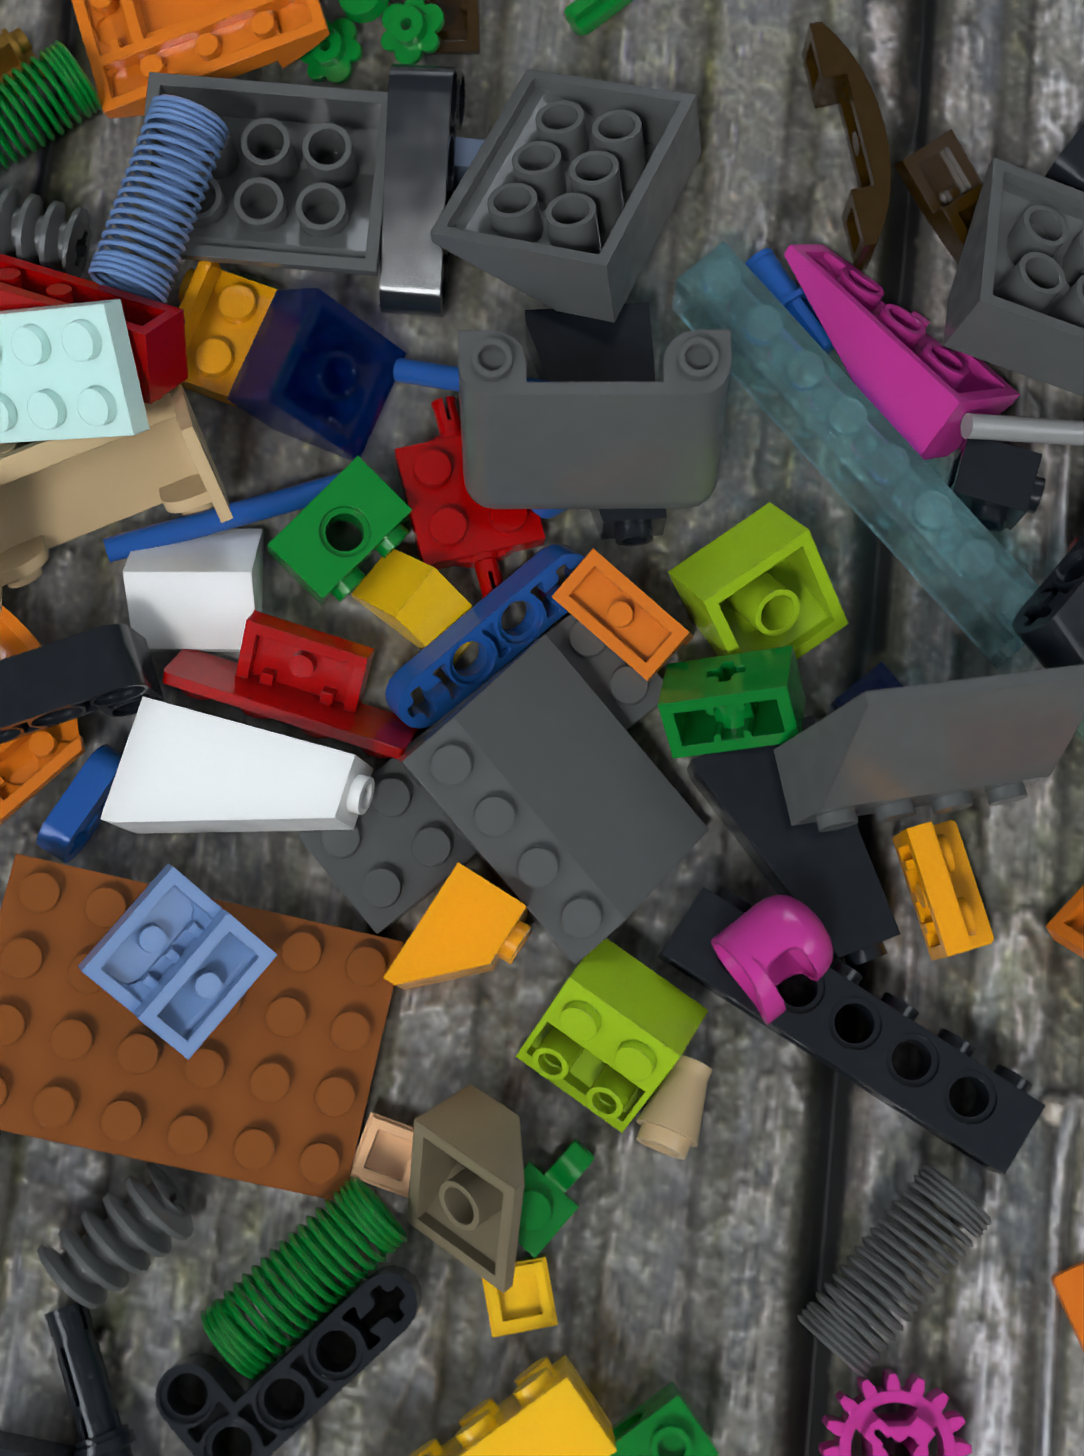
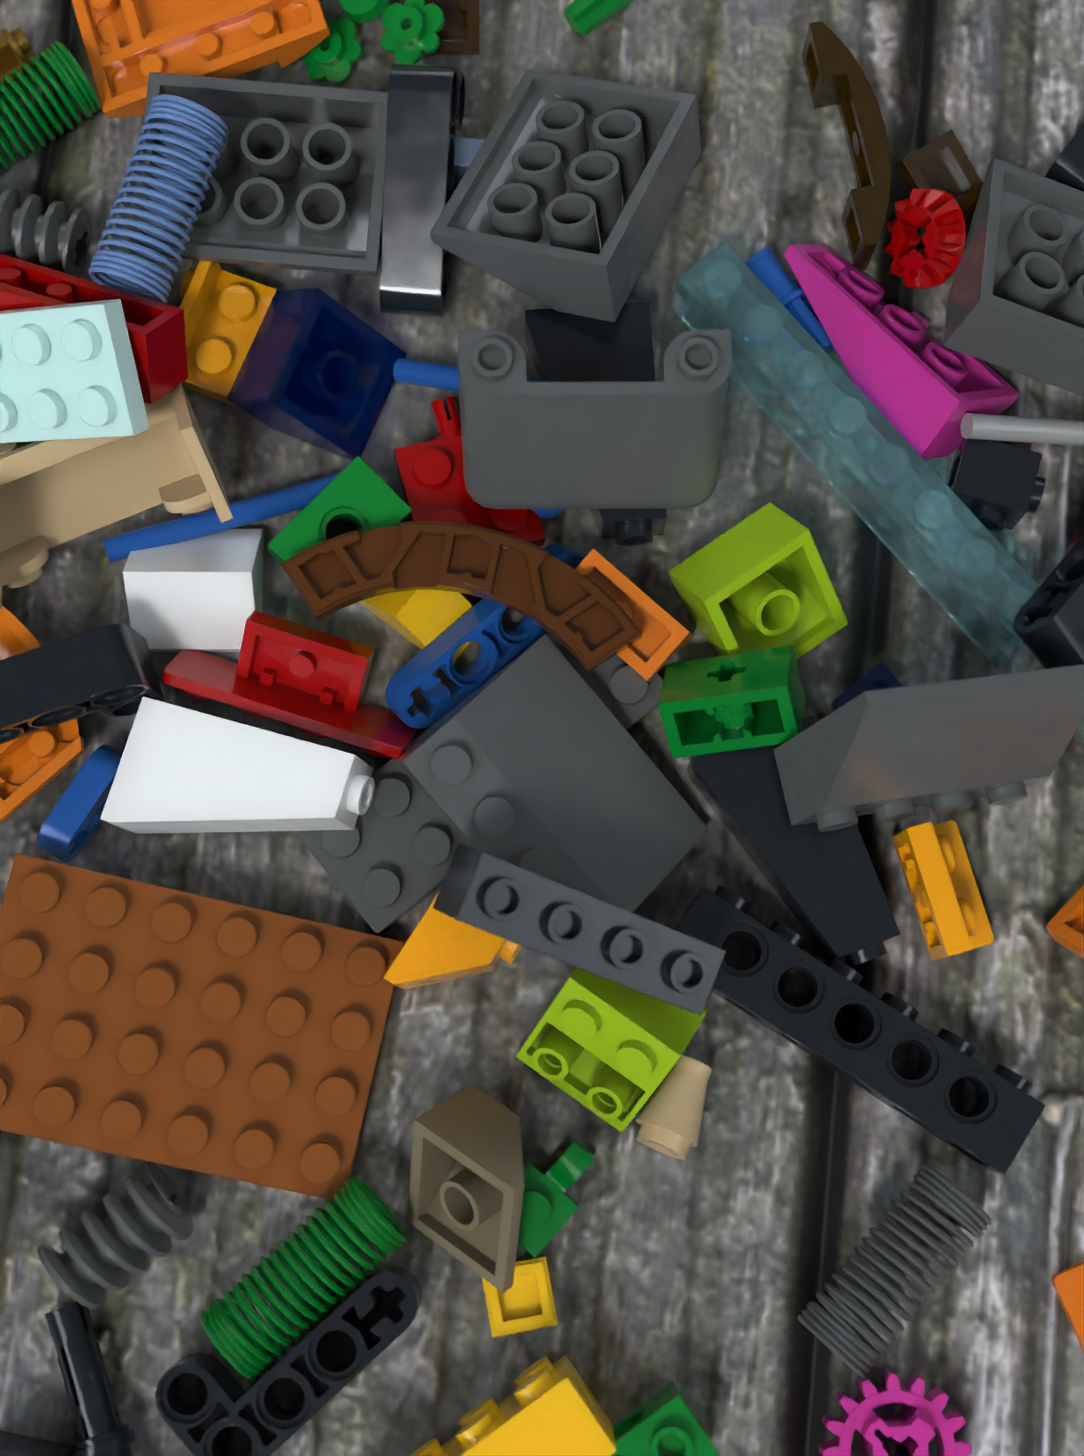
medium blue slope [78,863,277,1060] -> none
light nougat tile [350,1111,414,1198] -> none
dark pink helmet [711,895,834,1025] -> none
none -> reddish brown tile [281,521,643,673]
none -> black brick [433,844,726,1016]
none -> red gear [883,188,966,289]

